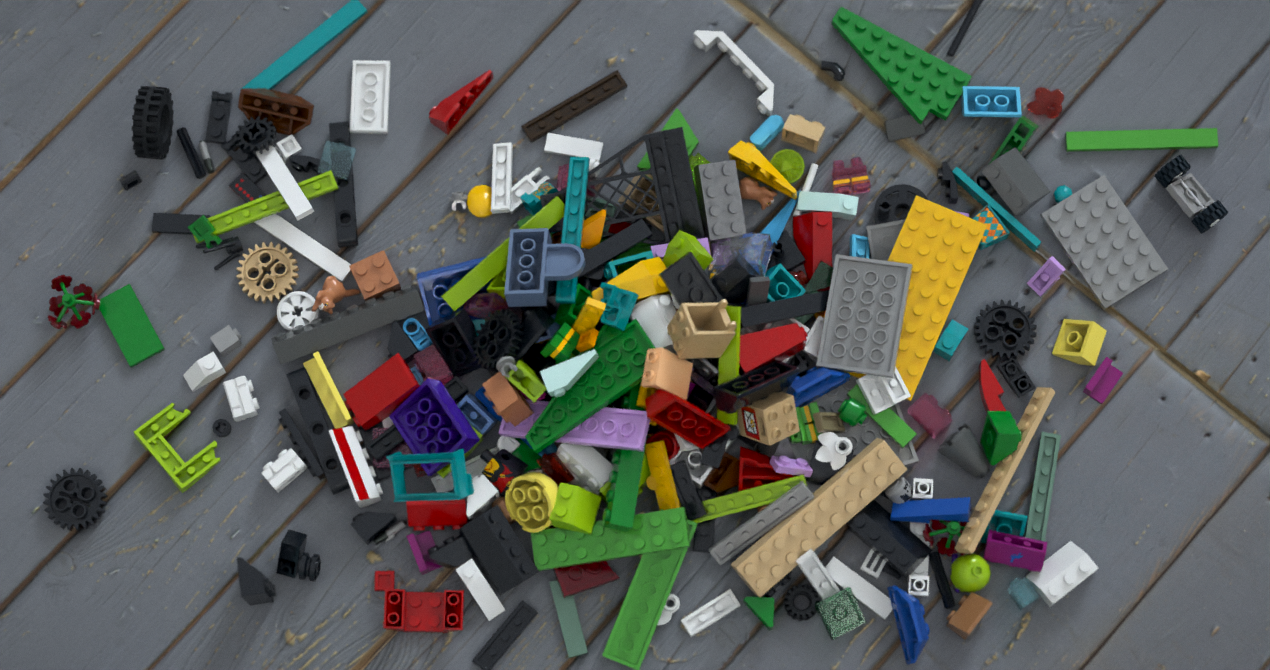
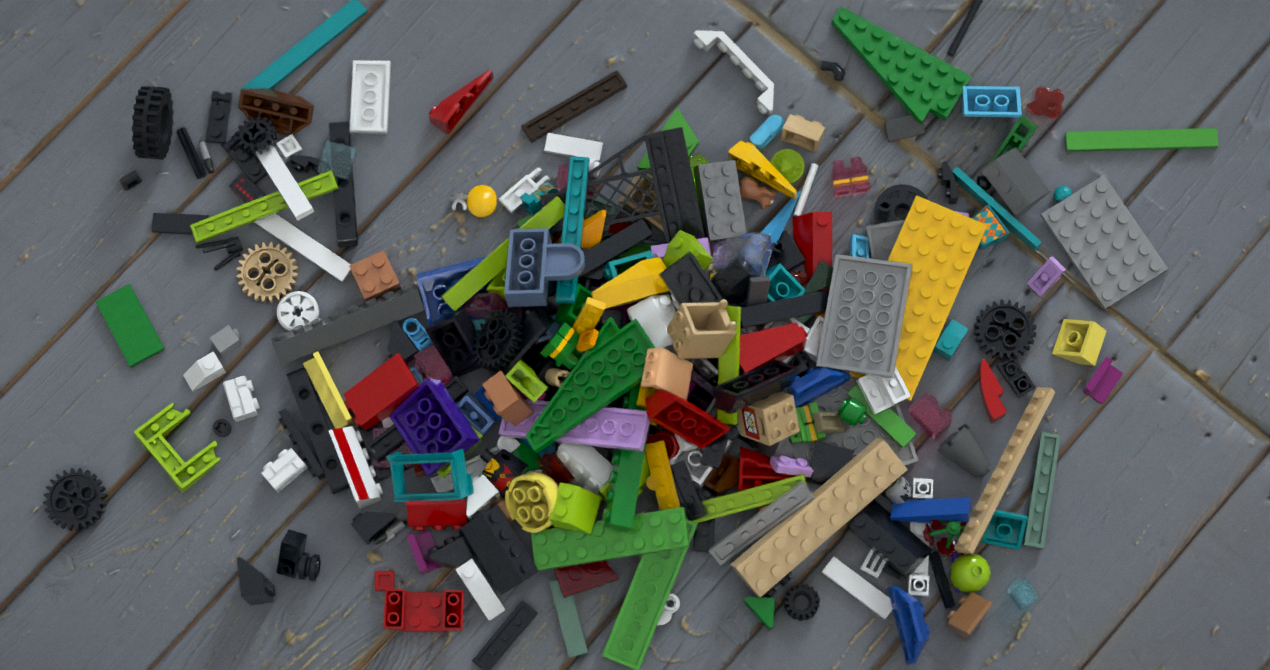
dark red plant [47,275,101,329] -> none
green plate [188,214,222,248] -> none
nougat animal [311,276,361,314] -> none
white tile [491,142,513,214] -> none
light grey plate [496,356,517,378] -> none
light aqua slope [540,349,599,397] -> none
teal slope [601,282,639,331] -> none
white tile [681,589,741,637] -> none
light aqua slope [796,191,859,221] -> none
white tile [796,549,841,604] -> none
white plate [815,432,852,470] -> none
clear green tile [815,587,866,640] -> none
green slope [980,411,1022,466] -> none
magenta brick [983,530,1047,572] -> none
white slope [1025,541,1099,607] -> none
plate [1155,155,1228,234] -> none

